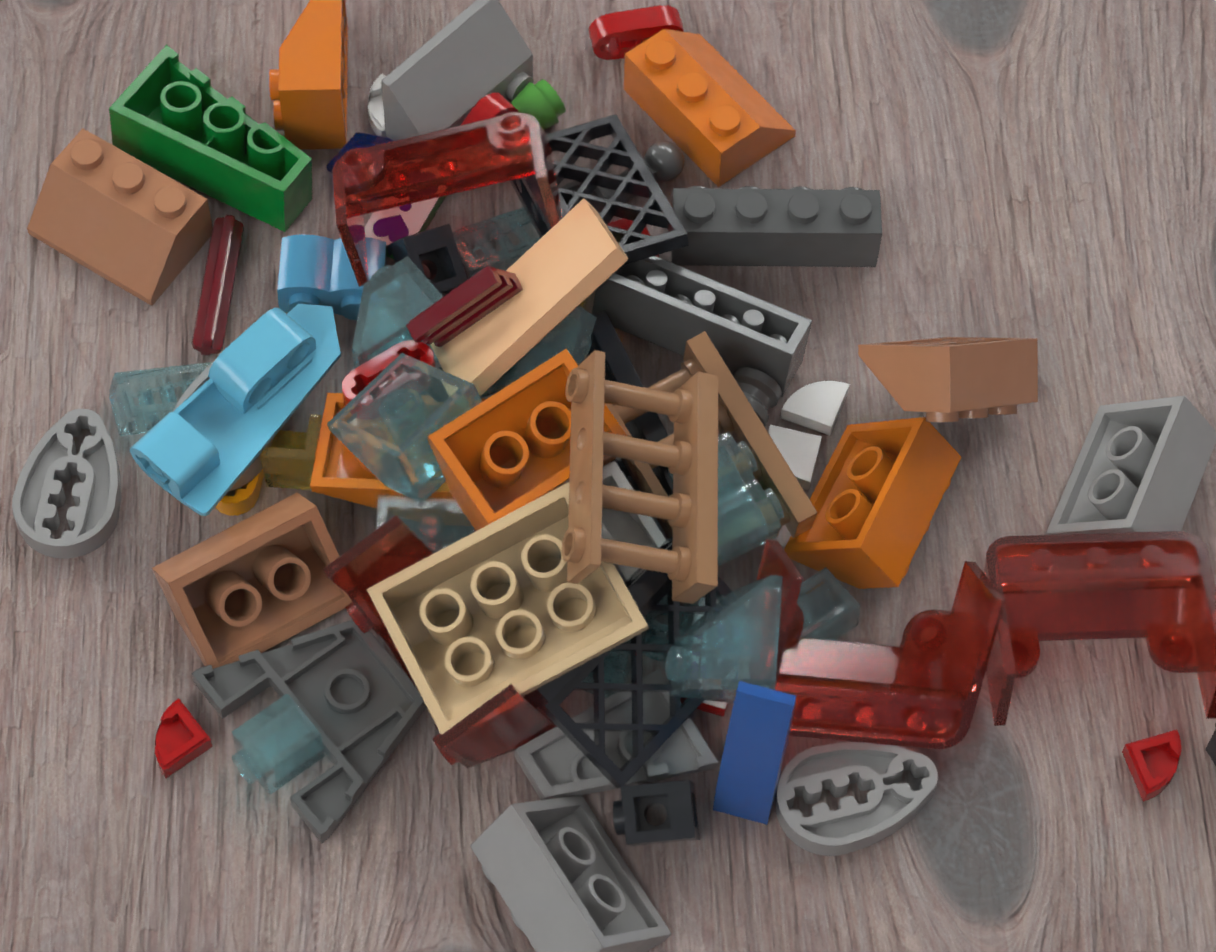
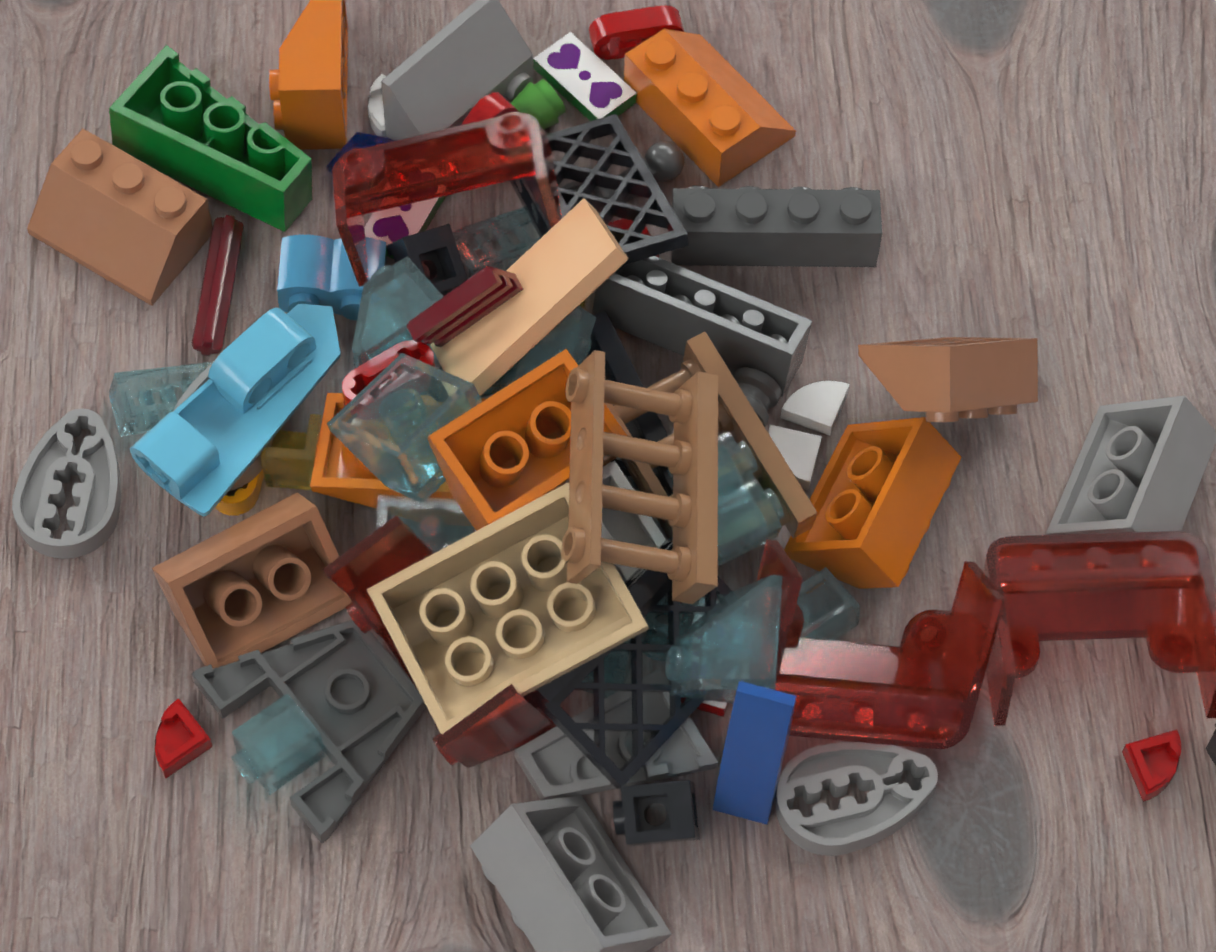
none -> tile [533,32,637,122]

